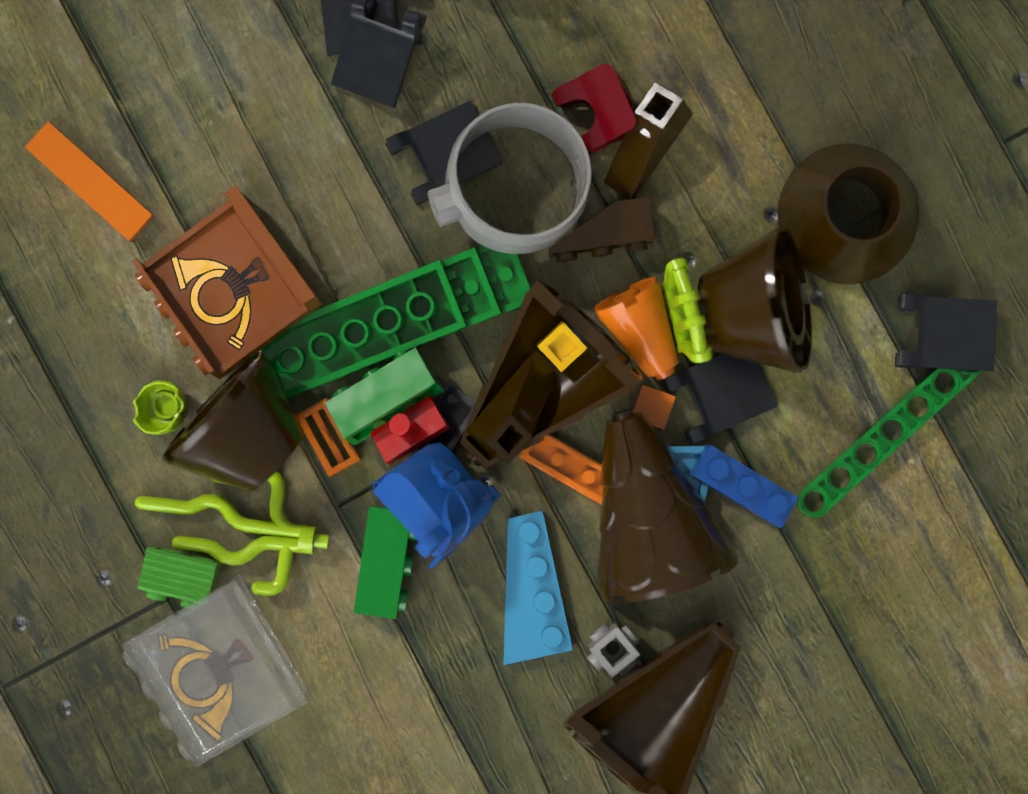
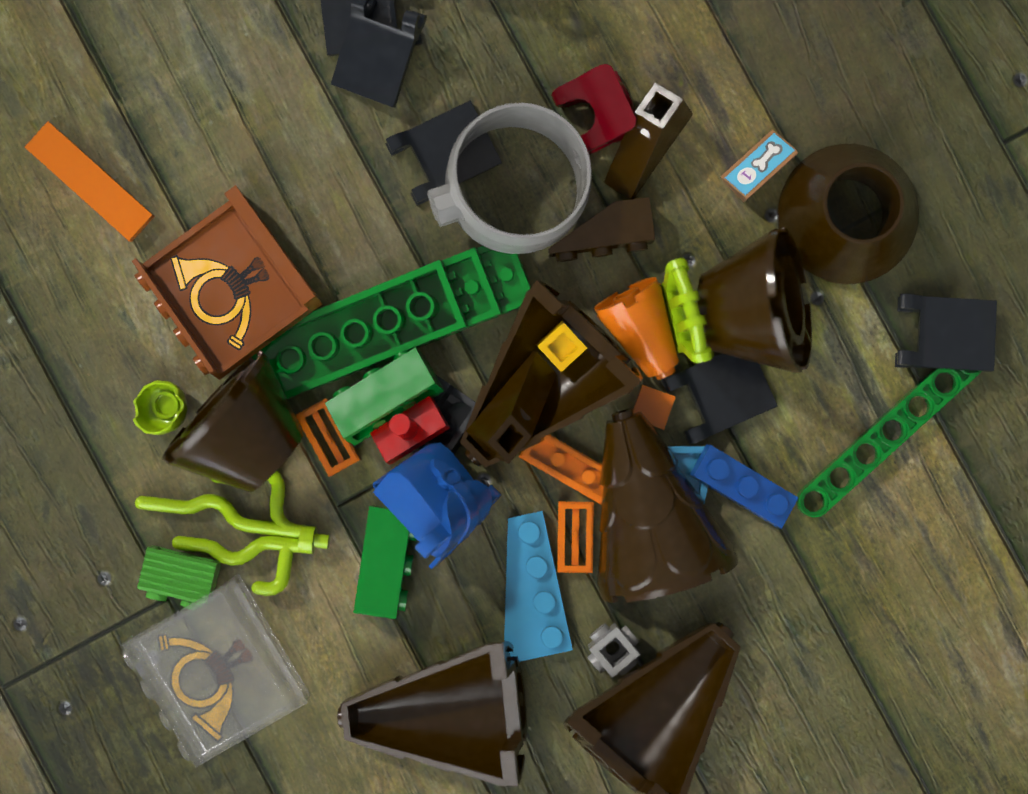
none -> dark brown cone [337,641,527,787]
none -> orange tile [557,501,594,573]
none -> slope [720,129,799,203]

